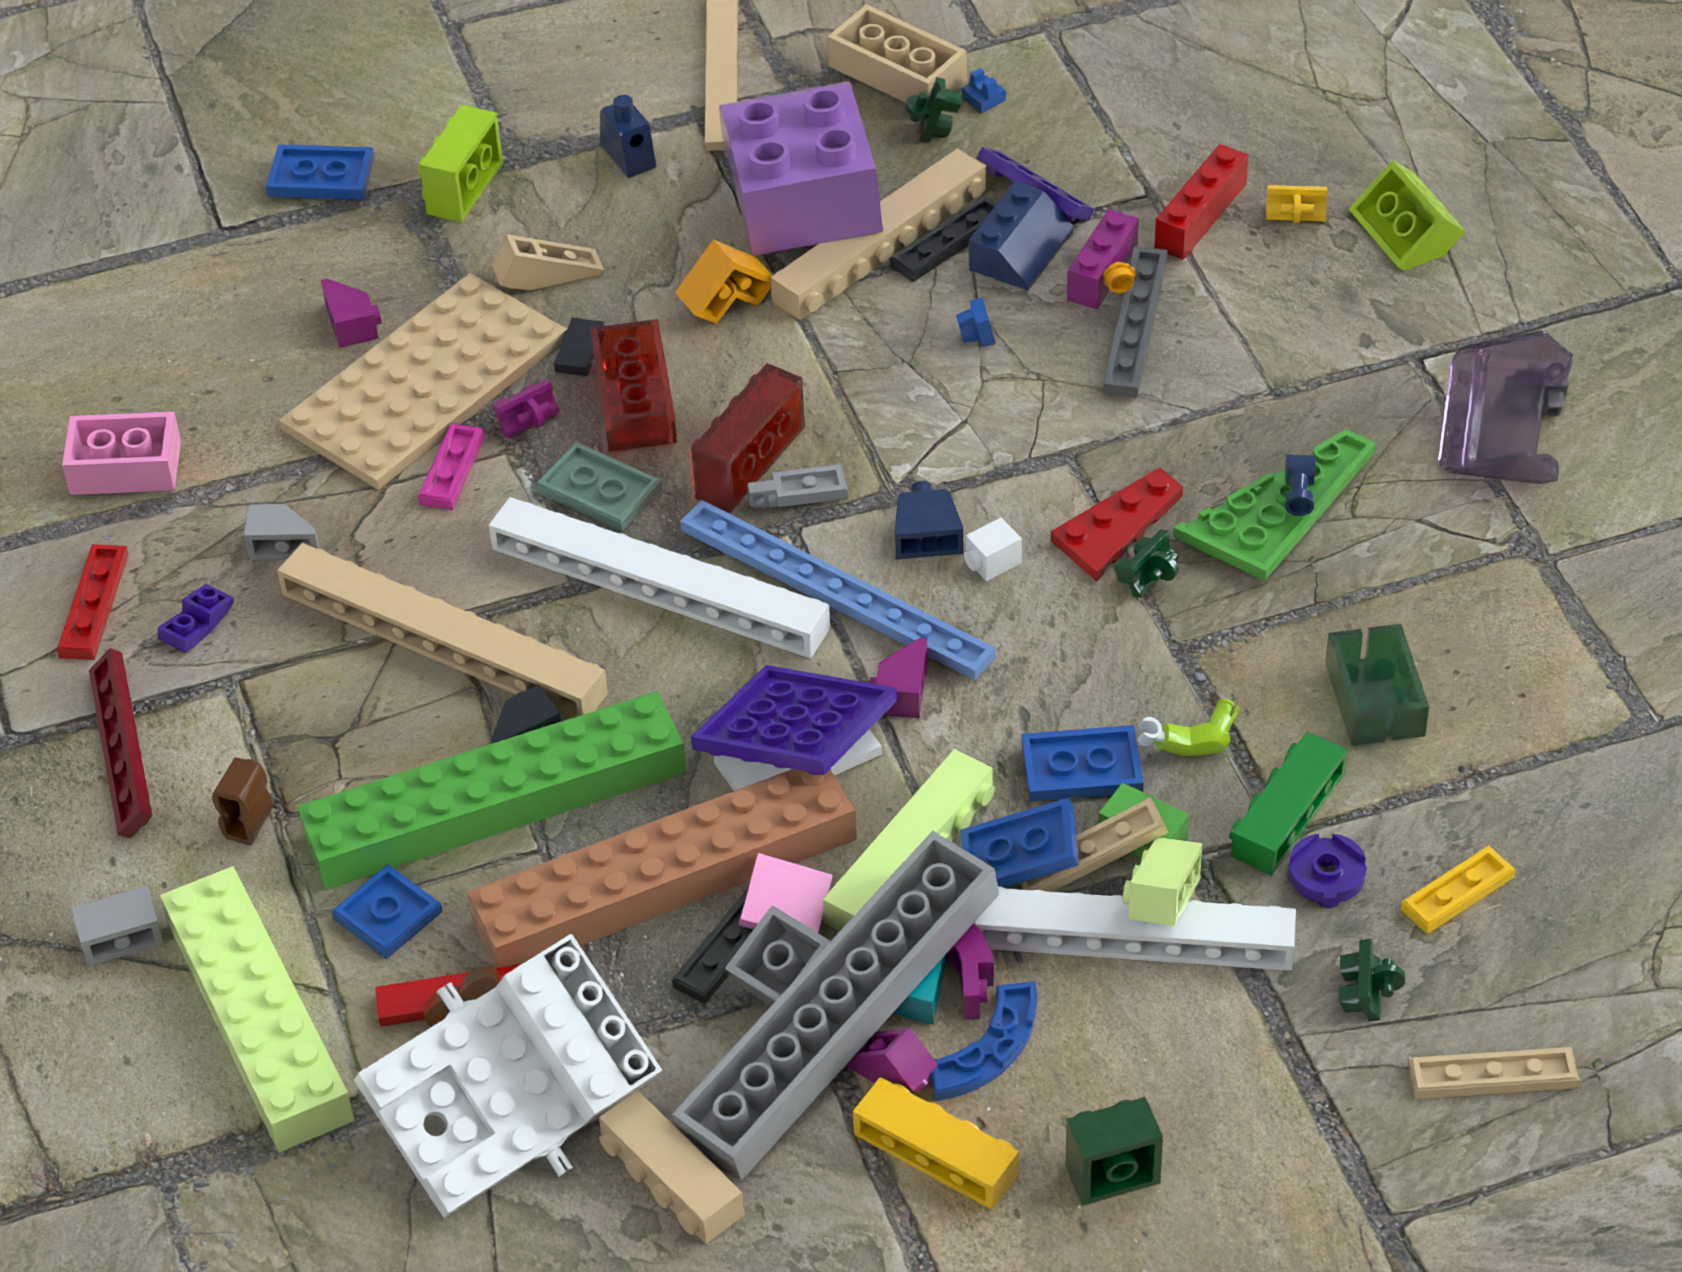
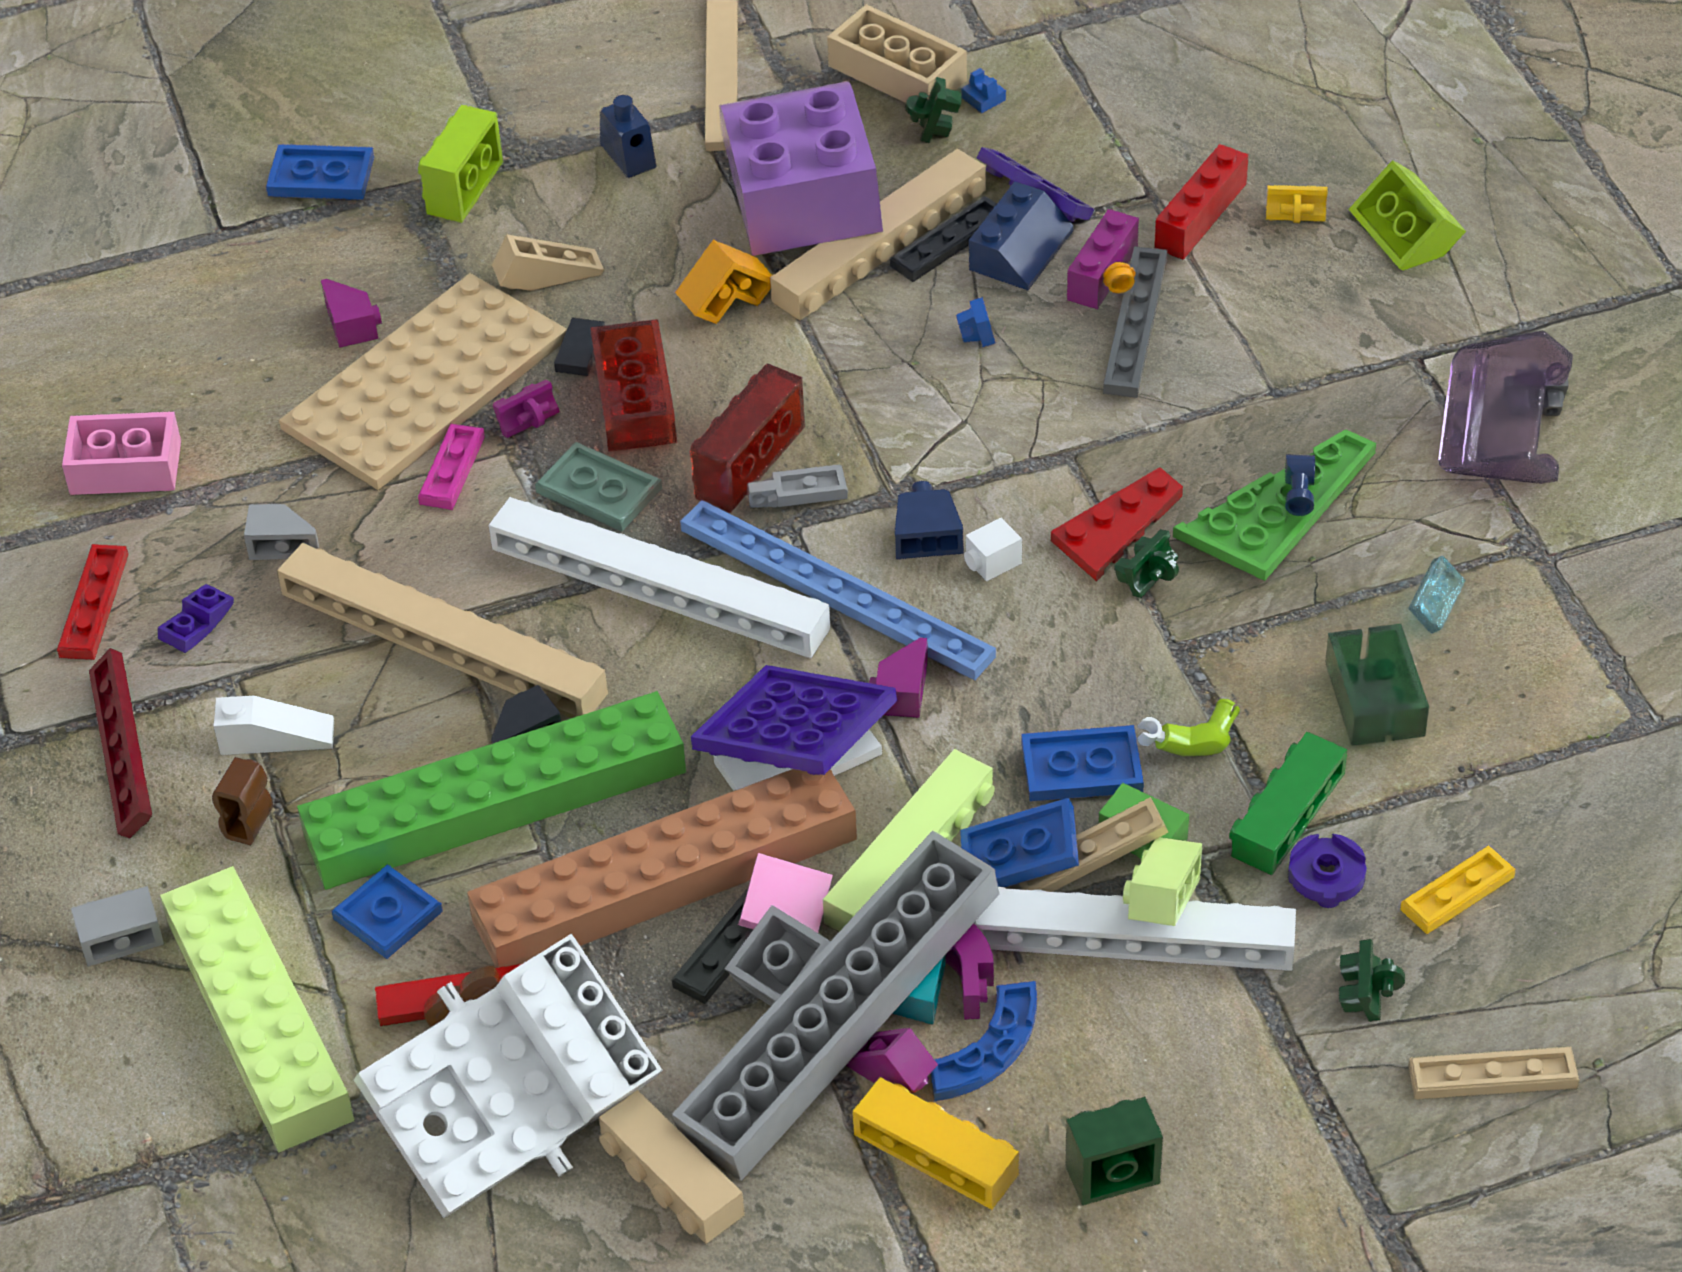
none -> white slope [214,696,334,755]
none -> clear light blue plate [1408,556,1466,634]

